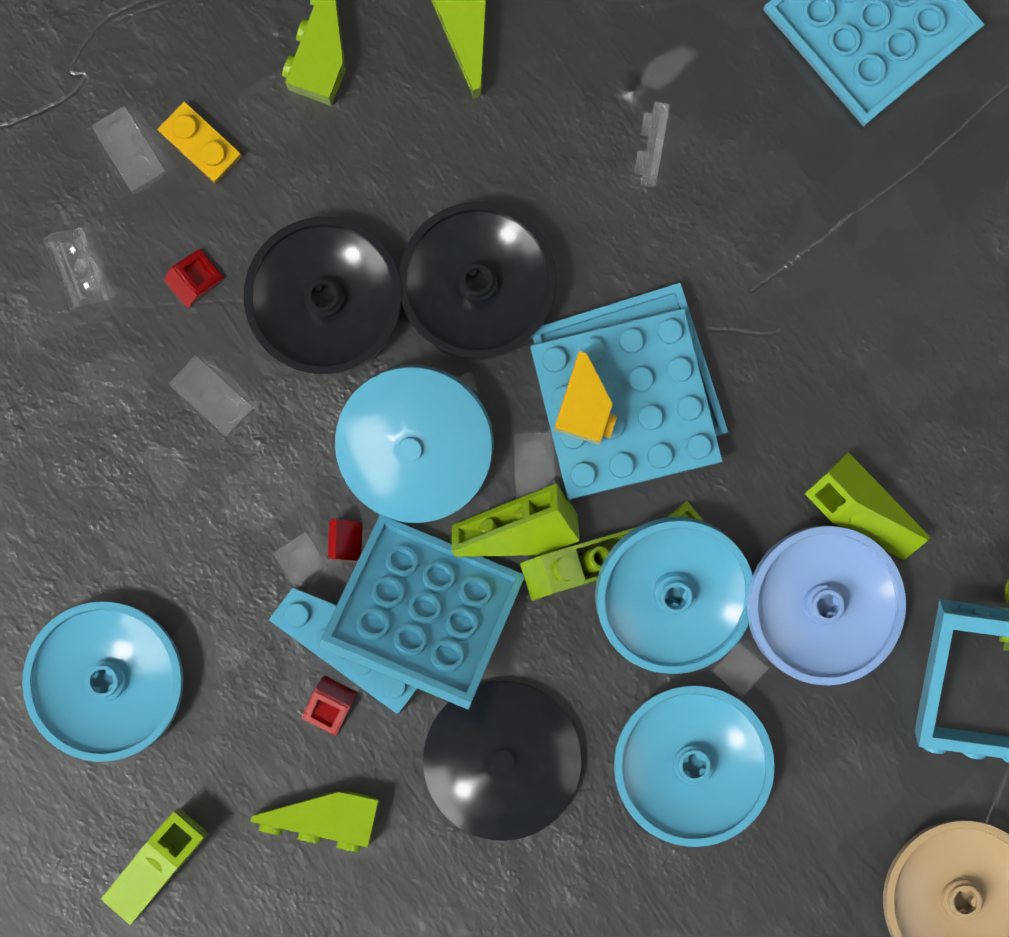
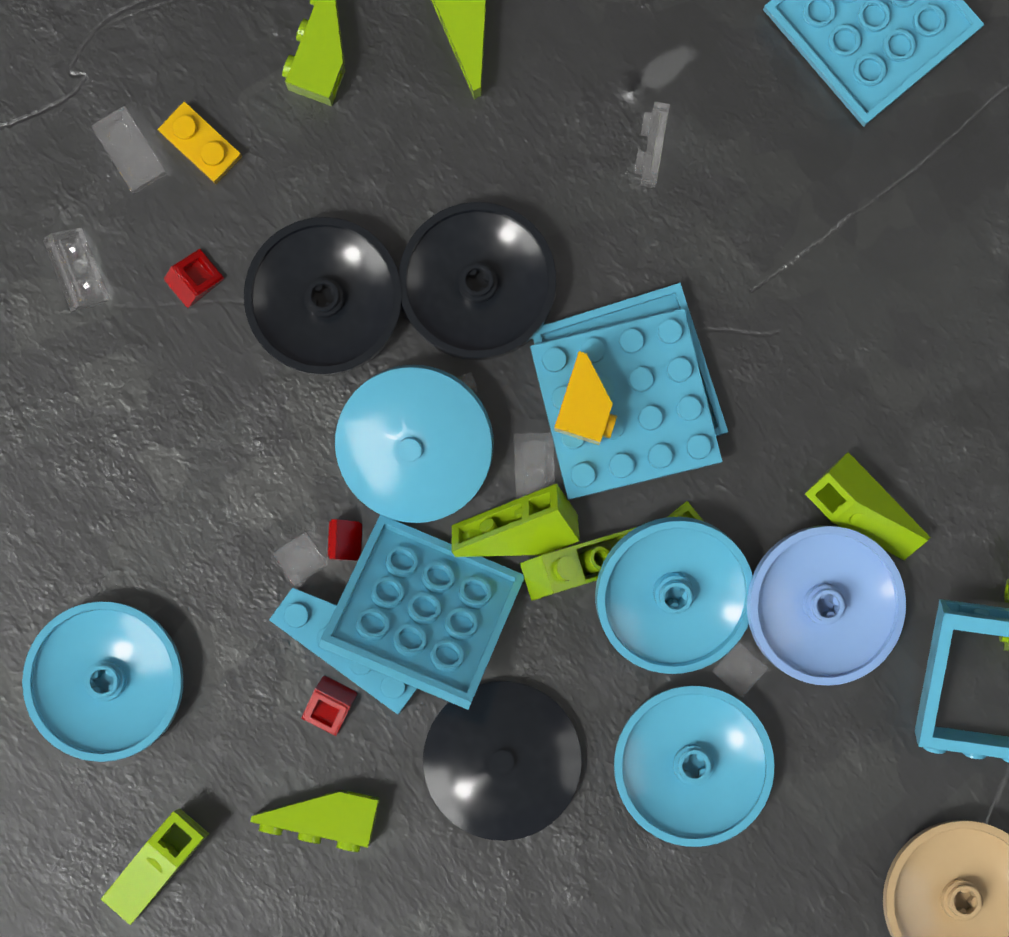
clear plate [168,355,254,438] -> none

